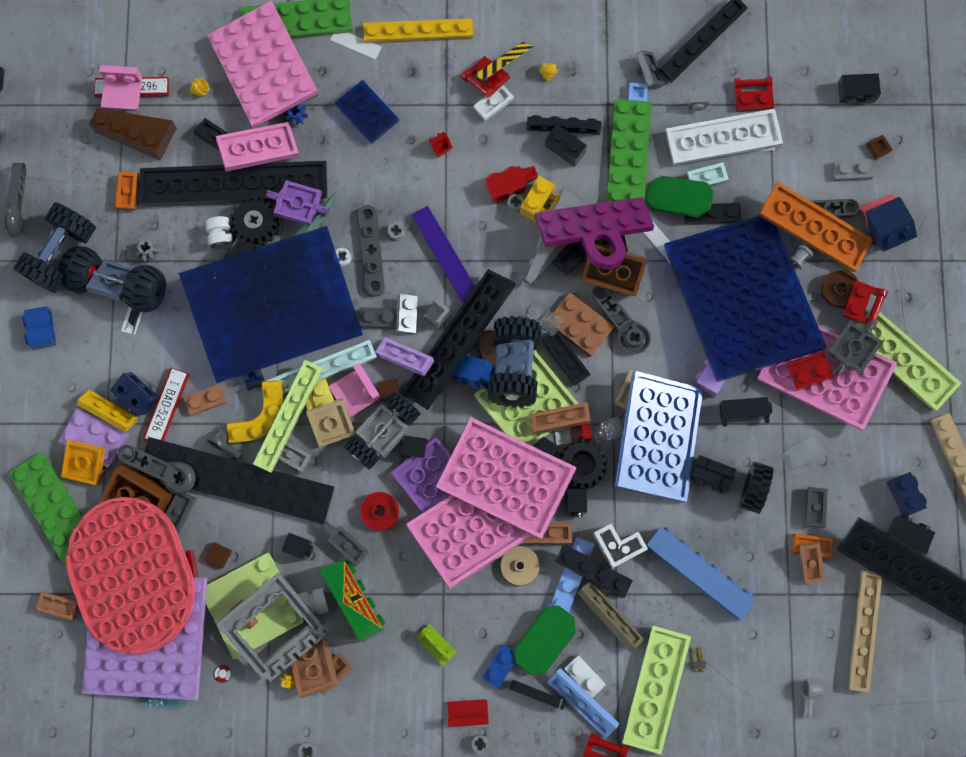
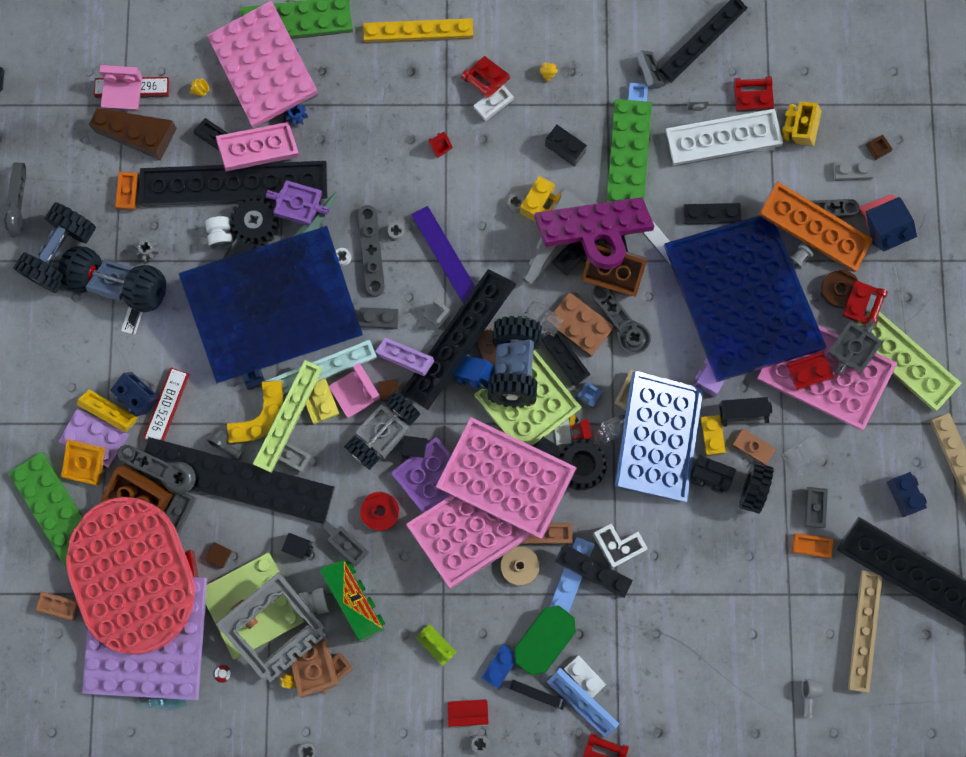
blue brick [22,306,56,350] -> none
nougat plate [183,384,227,416] -> none
tan plate [306,398,356,447] -> none
white sticker [330,33,382,59] -> none
clear blue plate [335,80,399,144] -> none
plate [396,294,418,335] -> none
sticker [474,42,533,80] -> none
red hinge [485,166,538,204] -> none
black plate [526,115,602,135] -> none
nougat plate [530,402,591,434] -> none
black brick [566,489,587,518] -> none
dark tan plate [577,581,644,652] -> none
yellowish green plate [622,626,691,754] -> none
green shield [645,176,715,217] -> none
medium blue brick [646,527,756,621] -> none
light aqua plate [687,162,729,186] -> none
piece [693,647,706,672] -> none
nougat plate [799,541,825,584] -> none
black brick [838,73,881,105] -> none
black brick [887,515,936,555] -> none
none -> medium blue tile [576,382,603,408]
none -> yellow plate [700,415,726,456]
none -> nougat plate [732,429,776,465]
none -> yellow brick [781,101,822,146]

